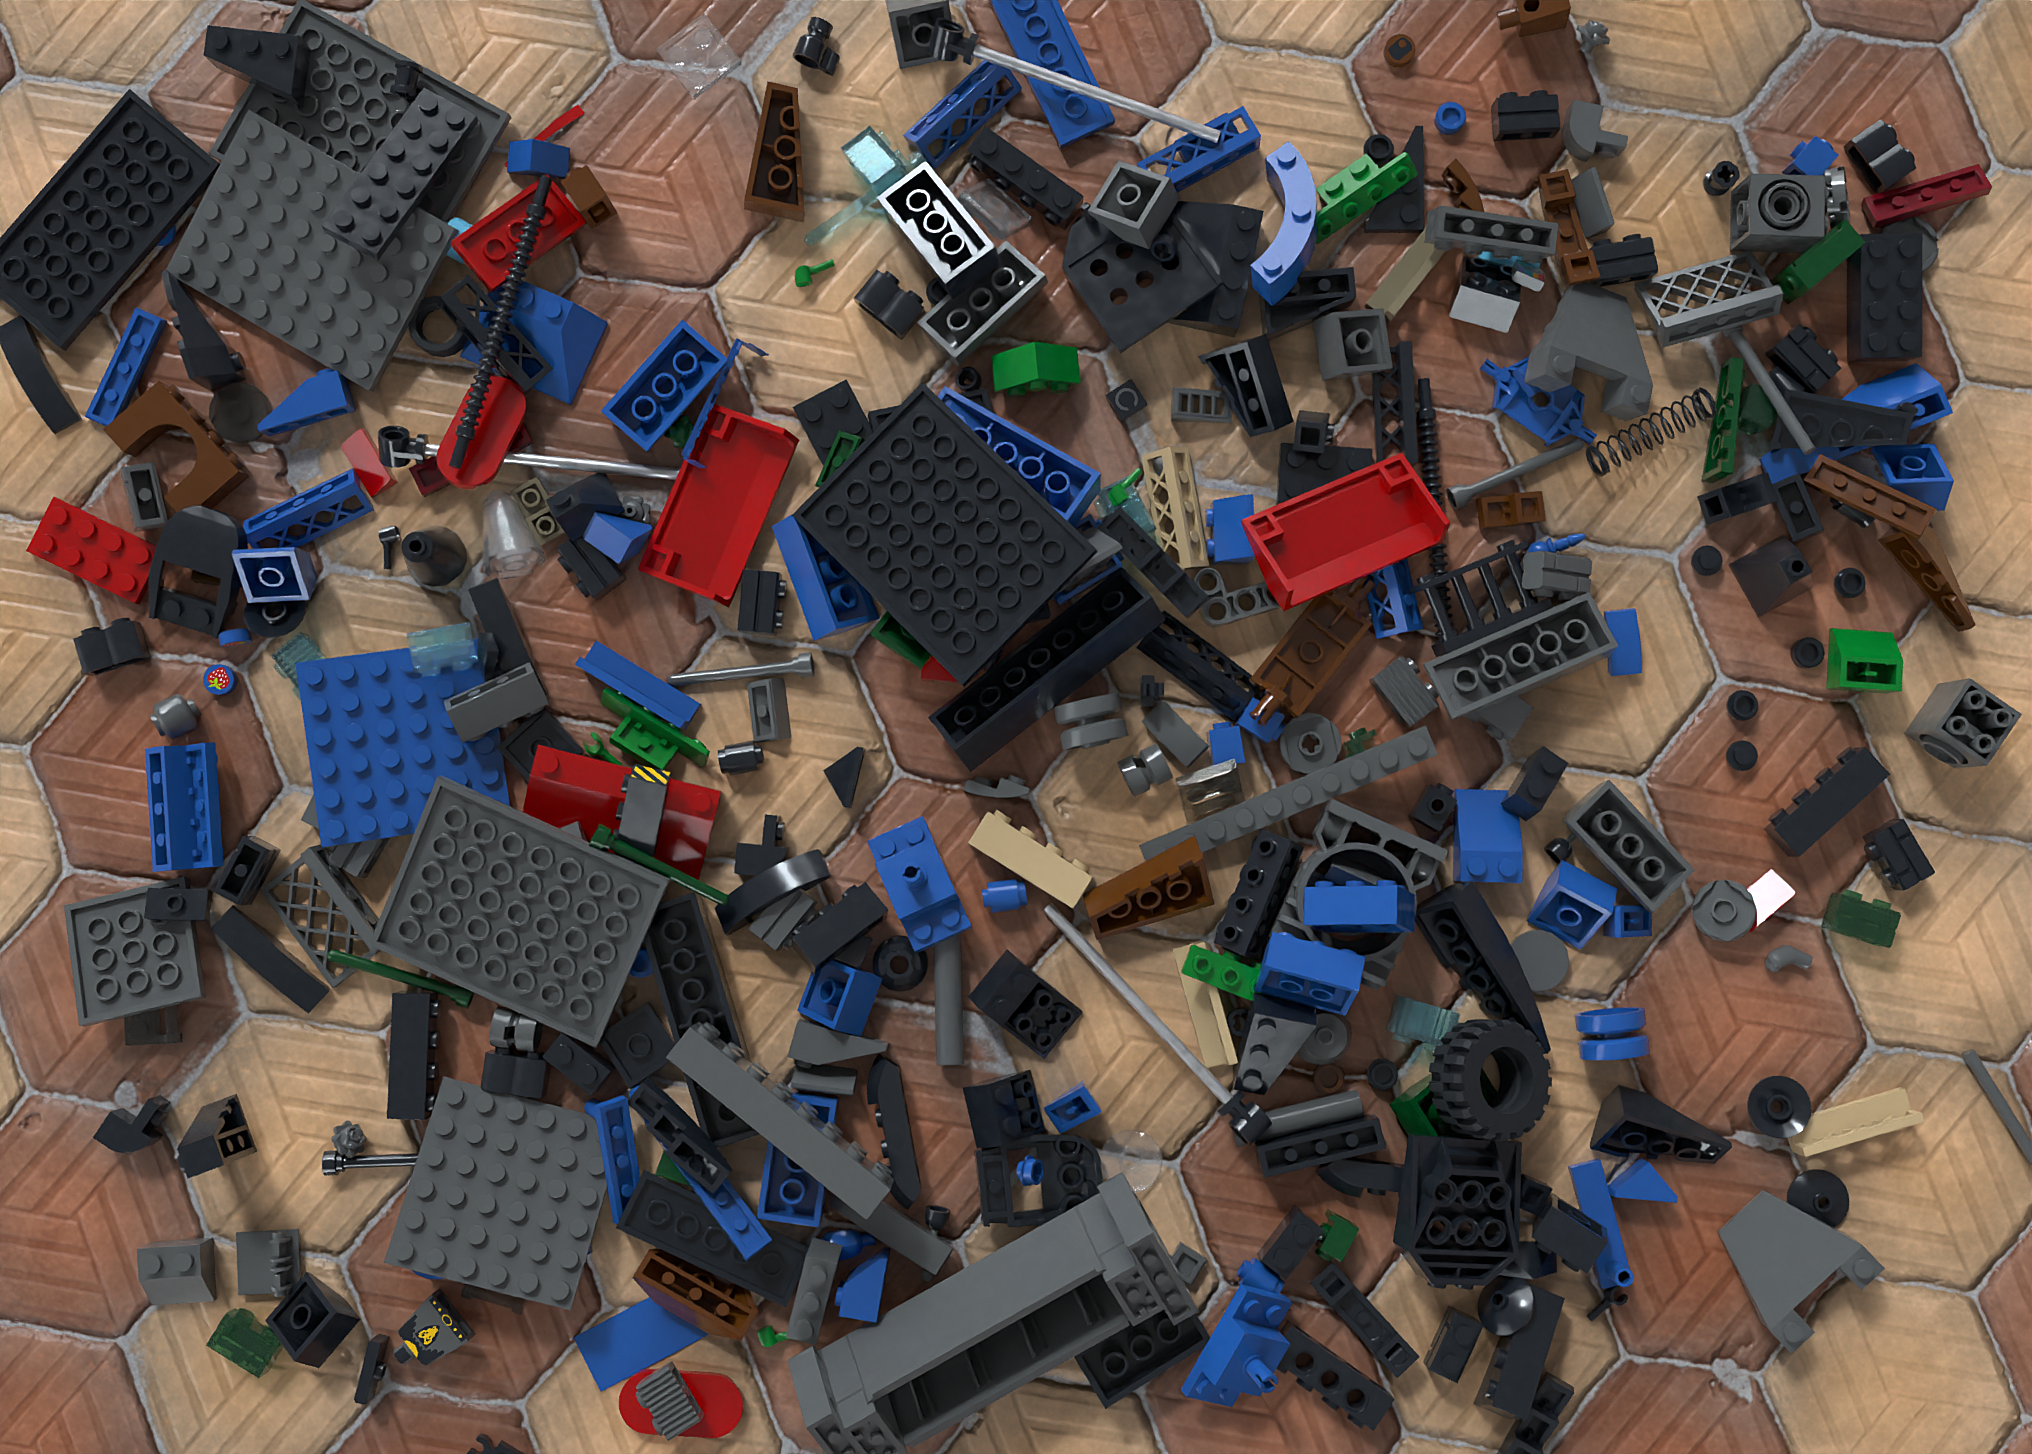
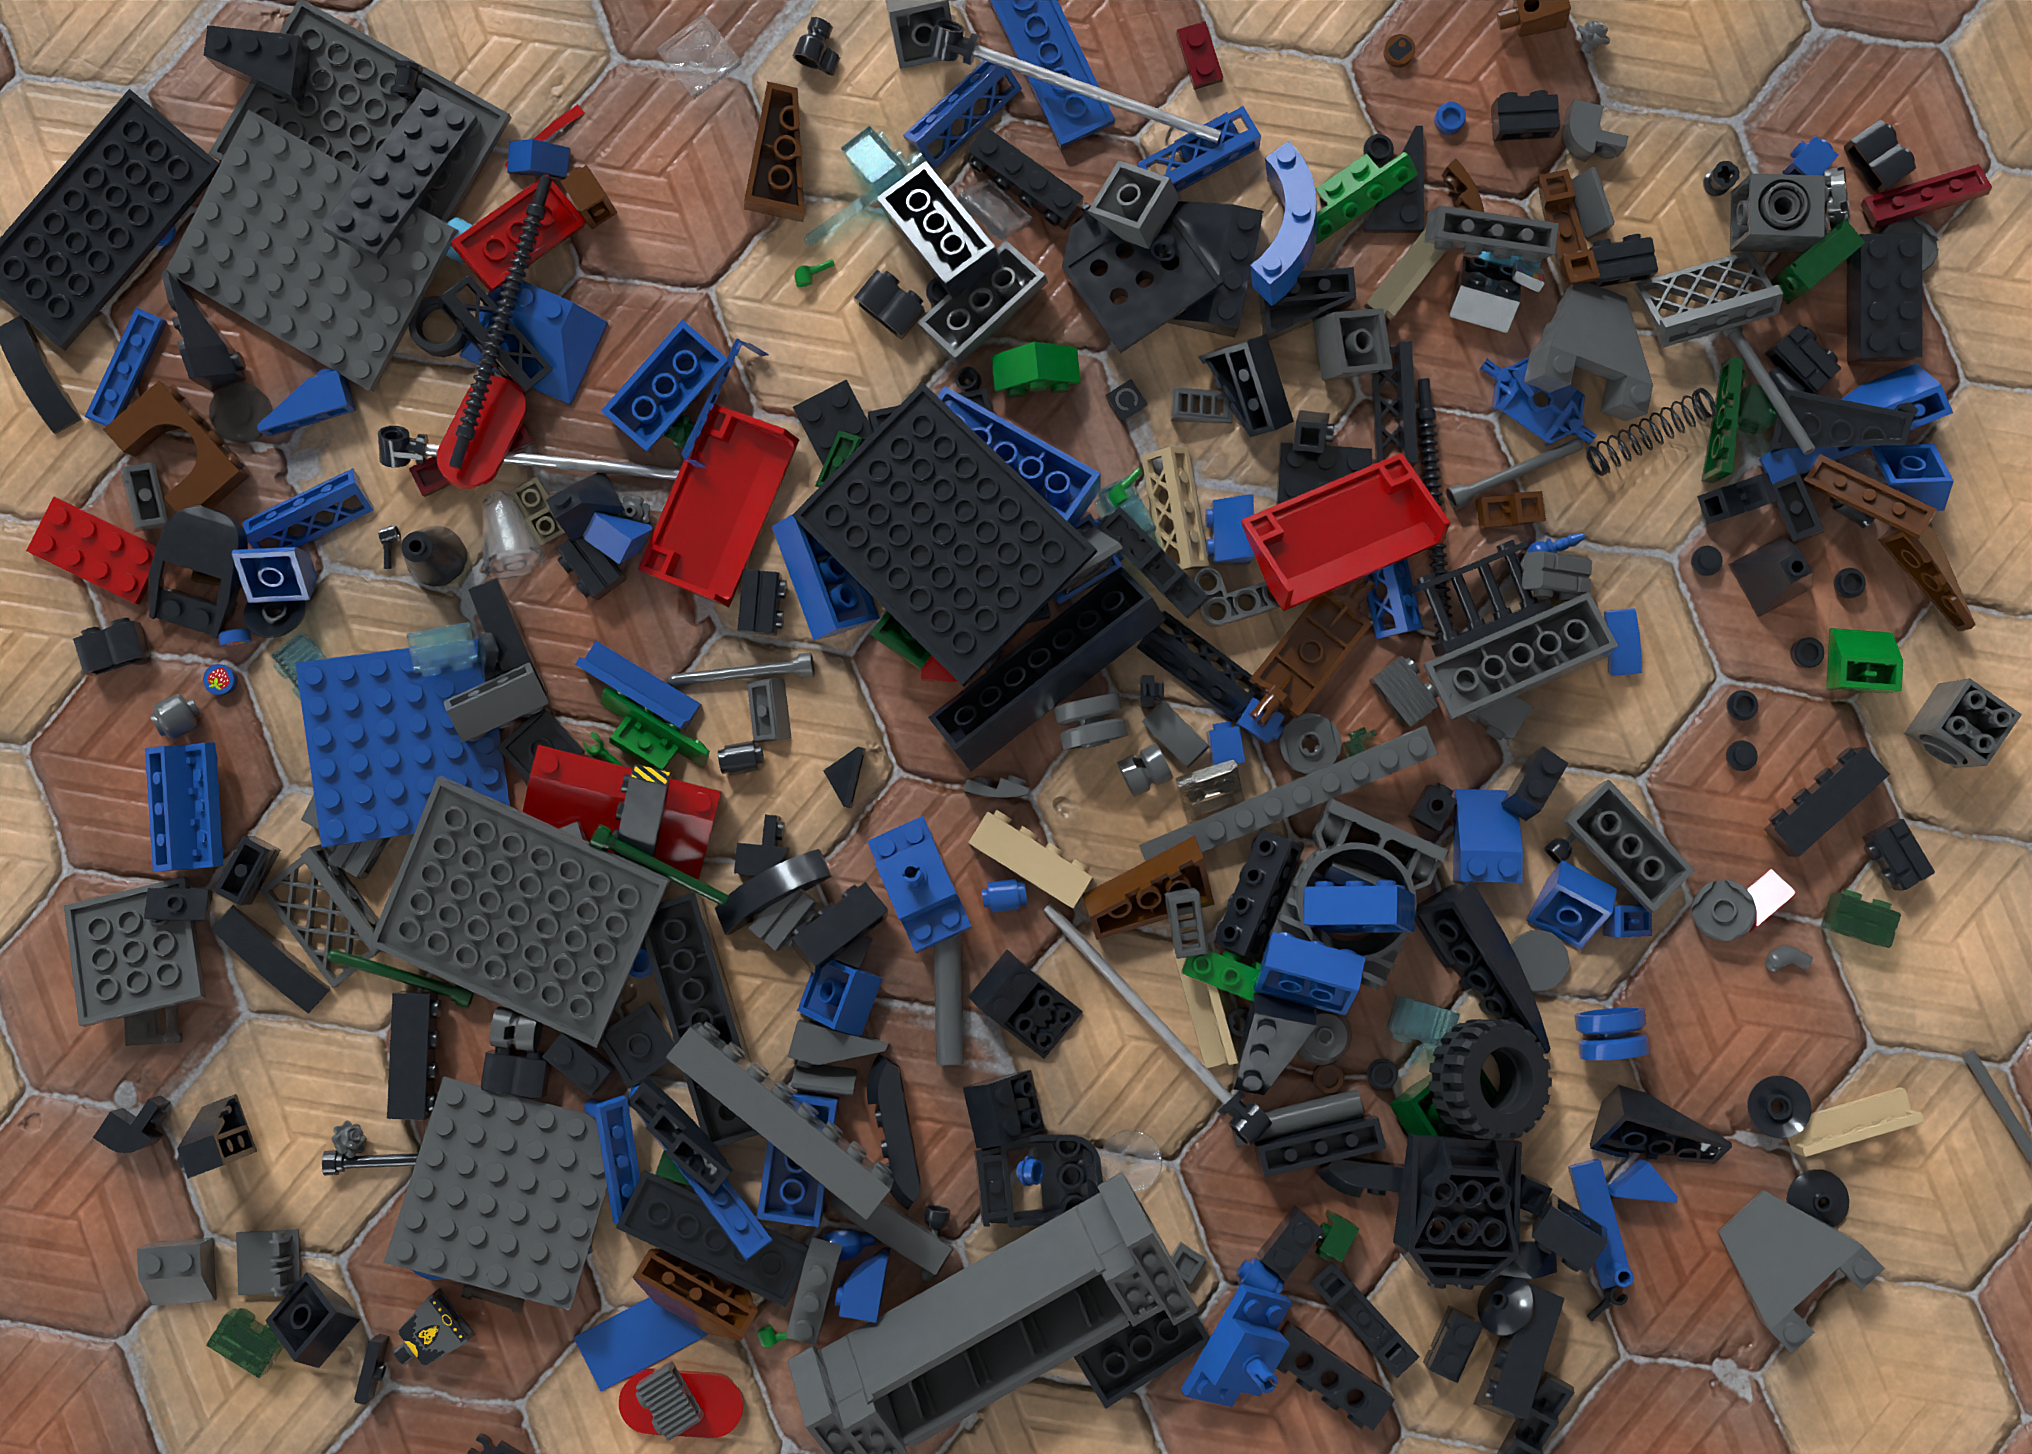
slope [341,428,398,498] -> none
black piece [873,935,928,991] -> none
blue slope [1043,1081,1102,1134] -> none
none -> dark grey slope [1165,888,1208,959]
none -> dark red plate [1176,21,1223,90]

